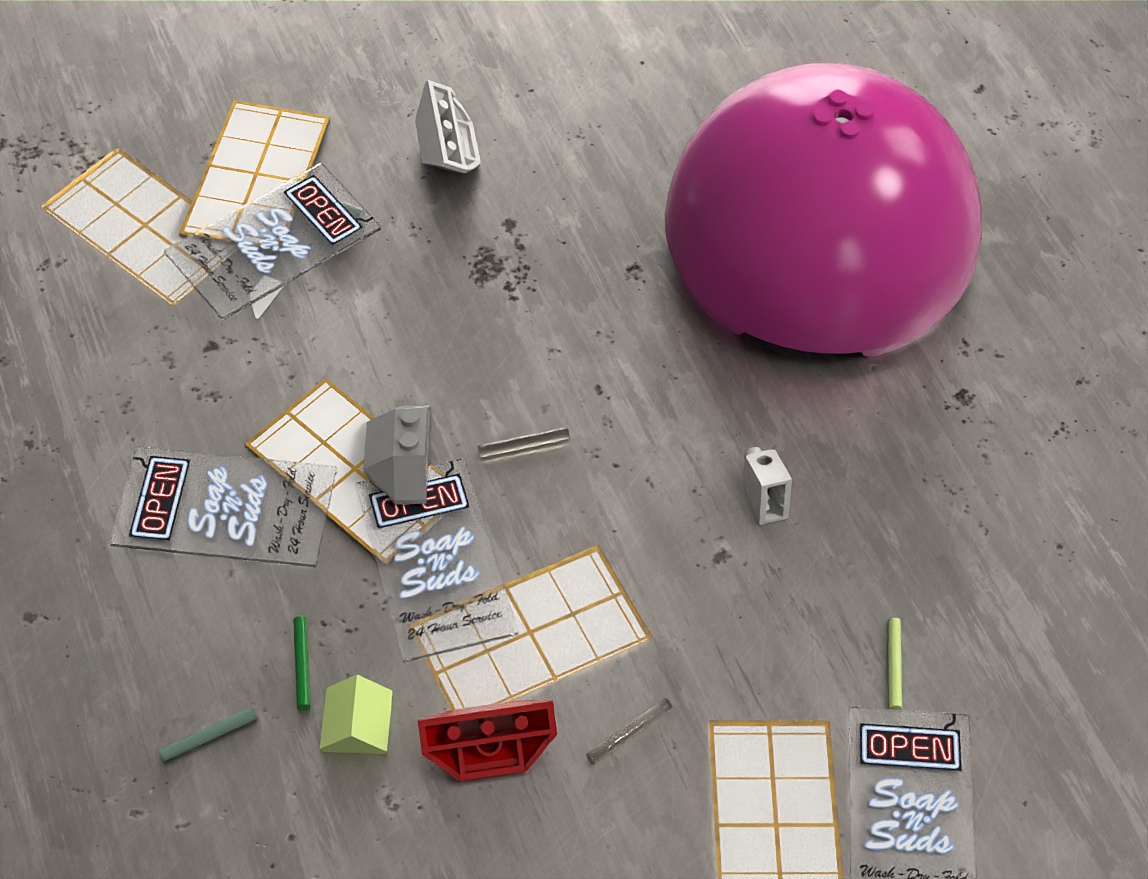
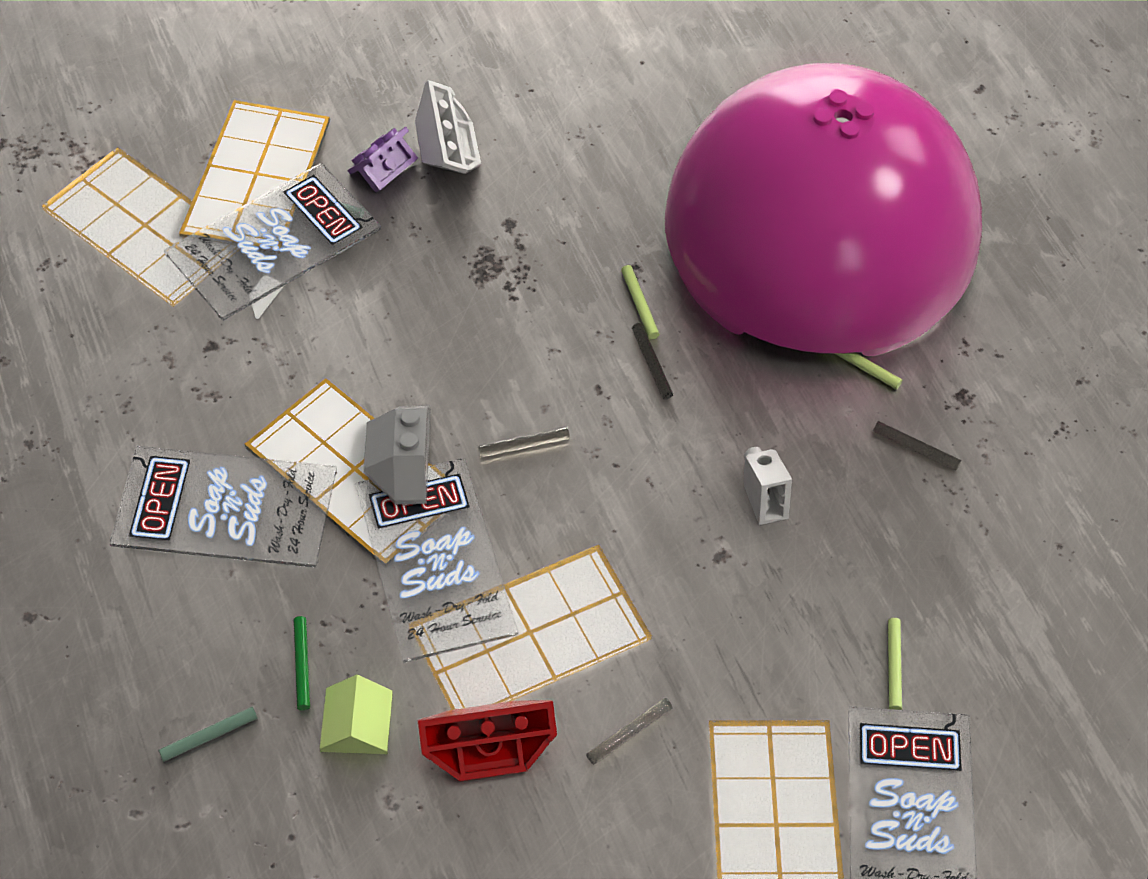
none -> medium lavender bracket [347,127,418,193]
none -> yellowish green bar [621,265,660,339]
none -> clear smoke bar [632,323,673,399]
none -> yellowish green bar [834,352,903,390]
none -> clear smoke bar [873,421,962,471]

